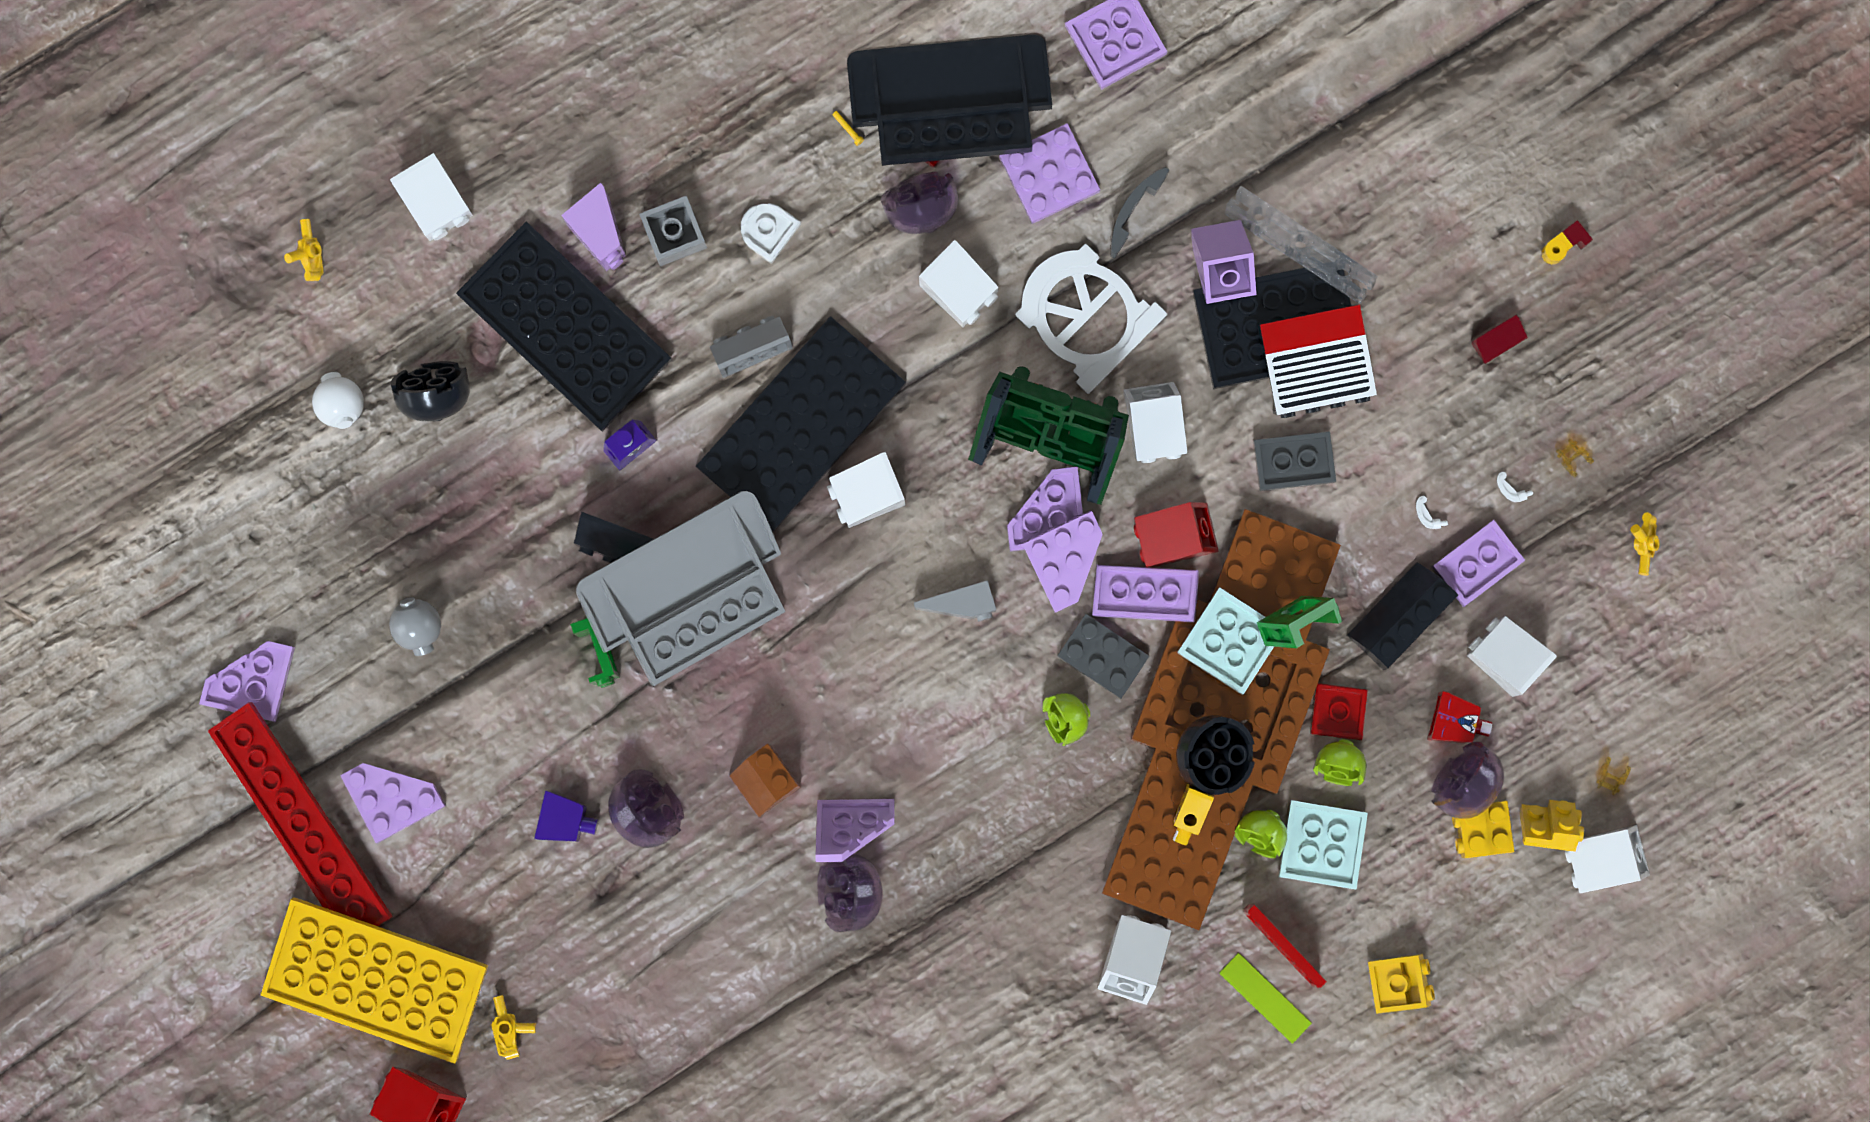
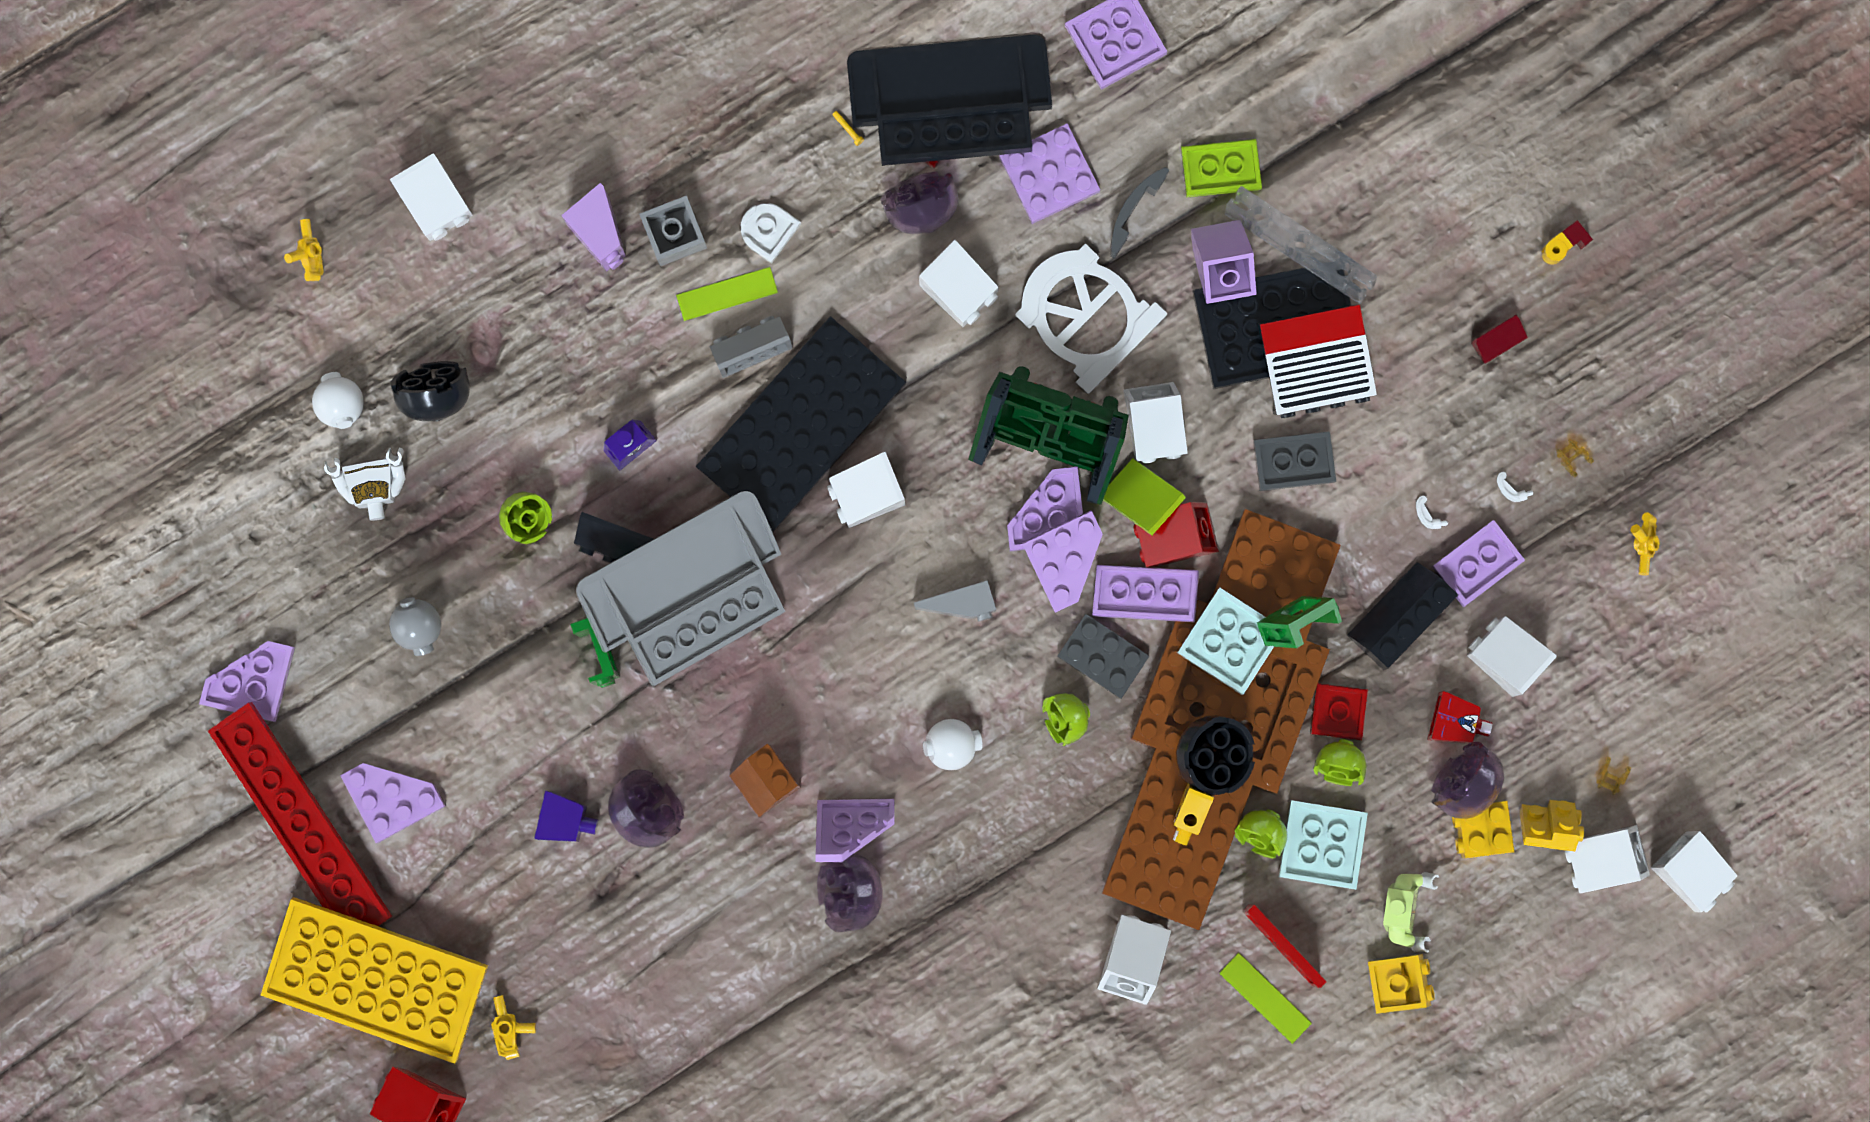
black plate [456,221,672,432] -> none
none -> white torso [324,448,405,521]
none -> lime cylinder [499,491,552,544]
none -> lime sticker [676,267,778,321]
none -> white brick [923,719,982,770]
none -> lime tile [1103,458,1186,535]
none -> lime tile [1181,139,1262,198]
none -> yellowish green torso [1383,872,1439,952]
none -> white slope [1651,831,1737,913]

